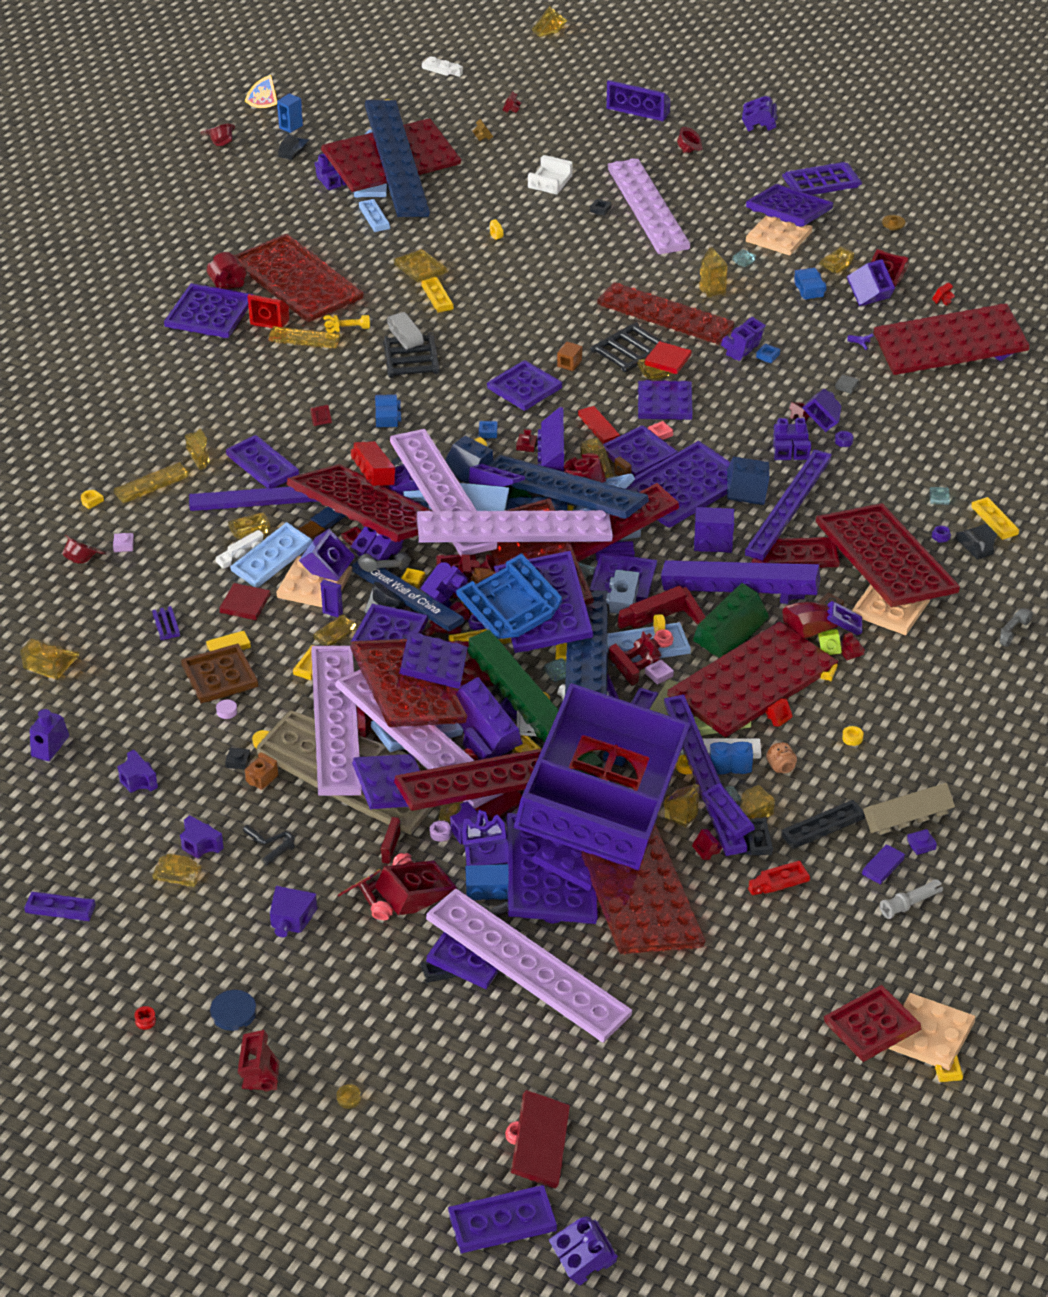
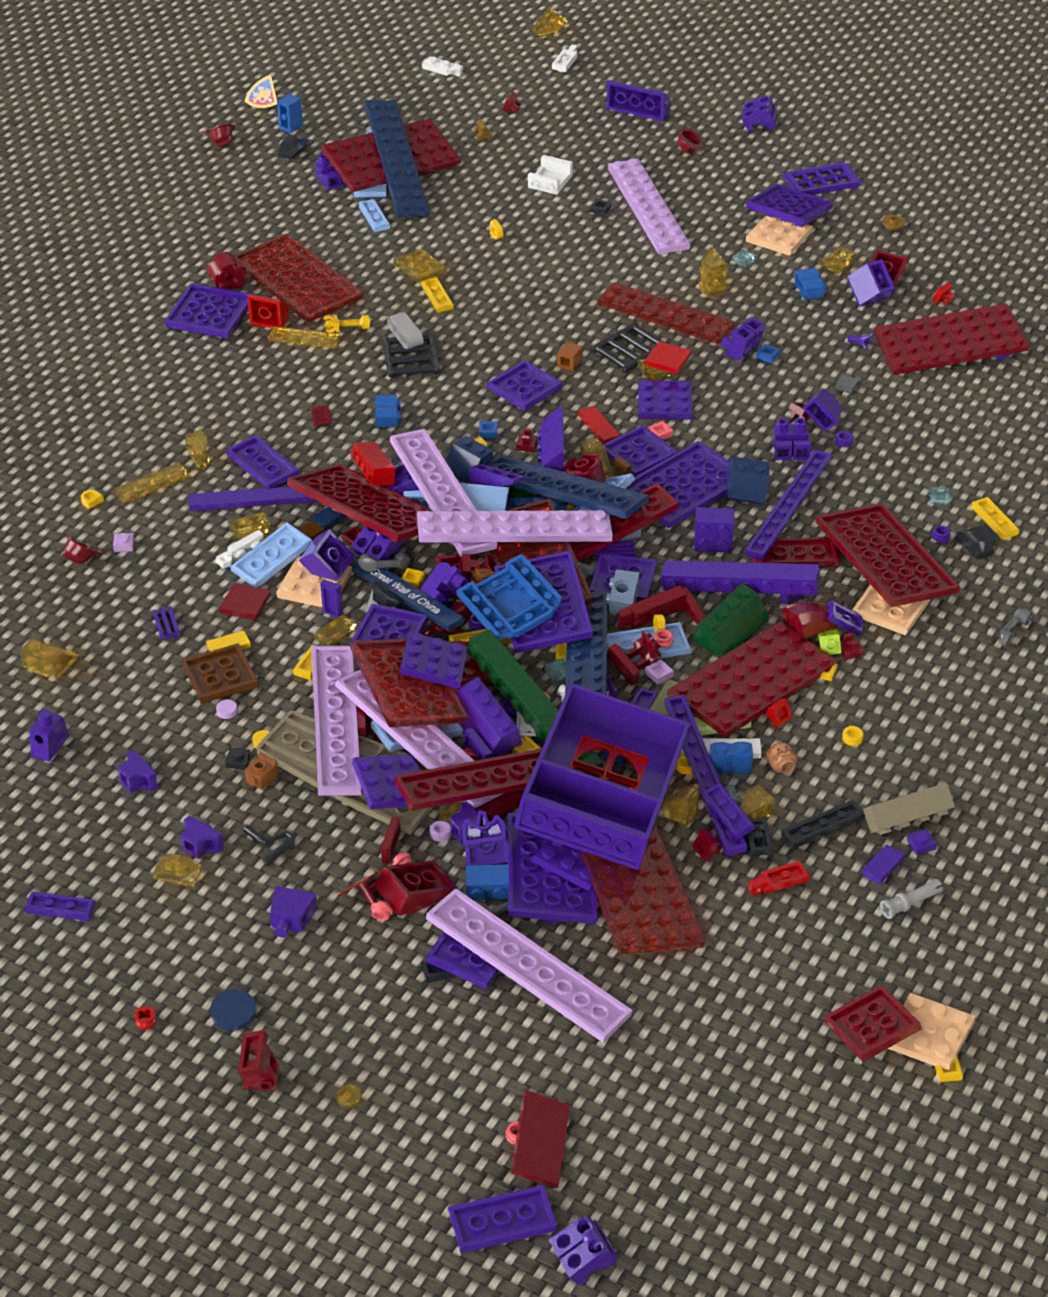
none -> white hinge [552,44,578,72]

